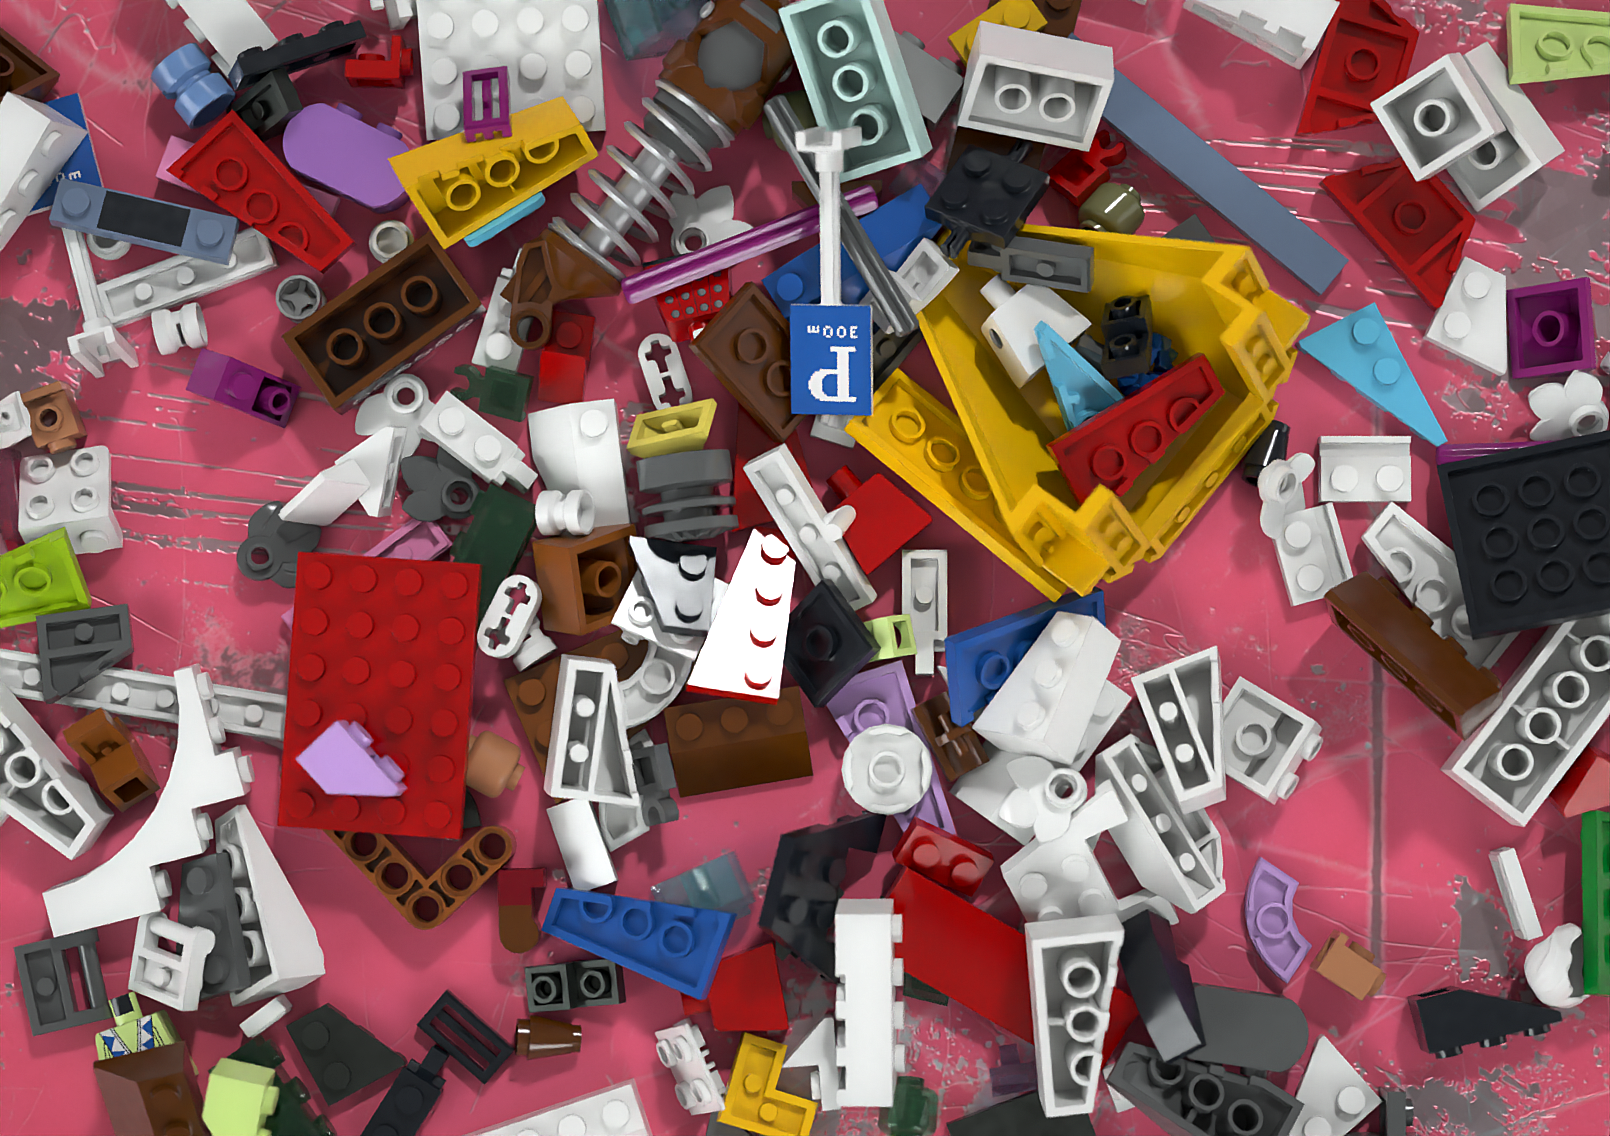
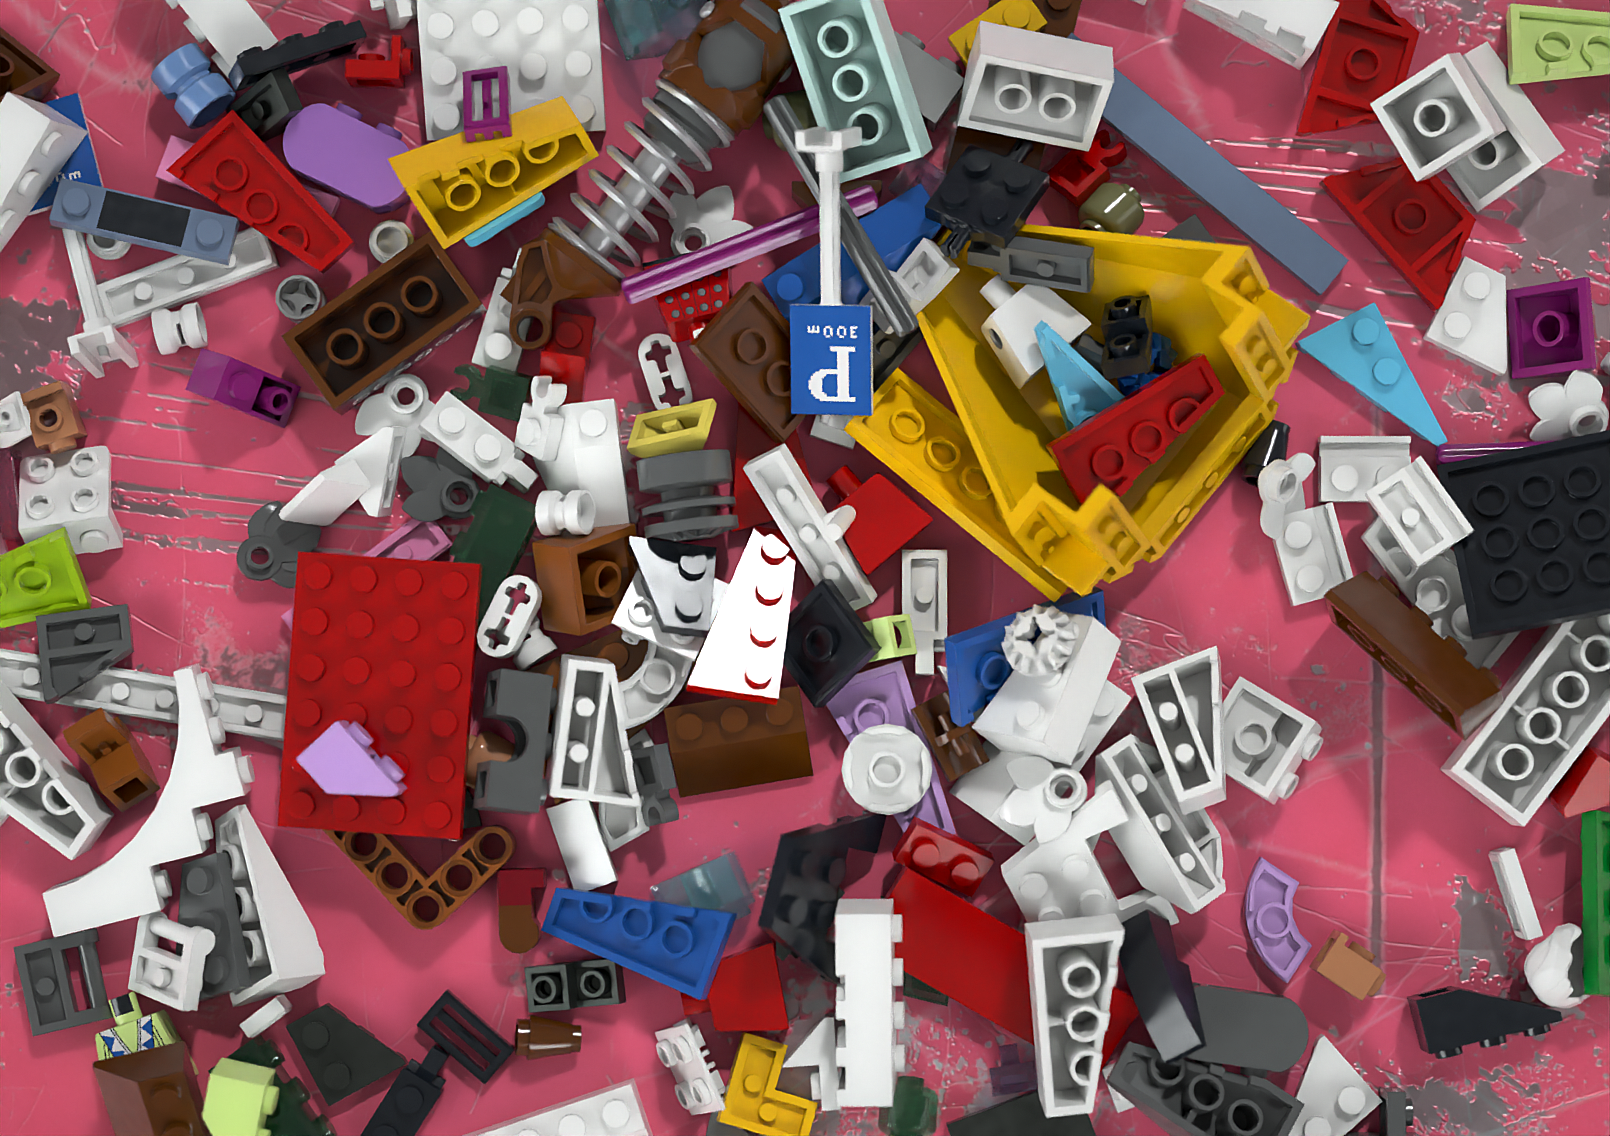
none -> dark grey arch [473,668,557,815]
none -> white plate [514,376,567,461]
none -> white gear [1001,604,1076,676]
none -> white plate [1365,456,1474,569]

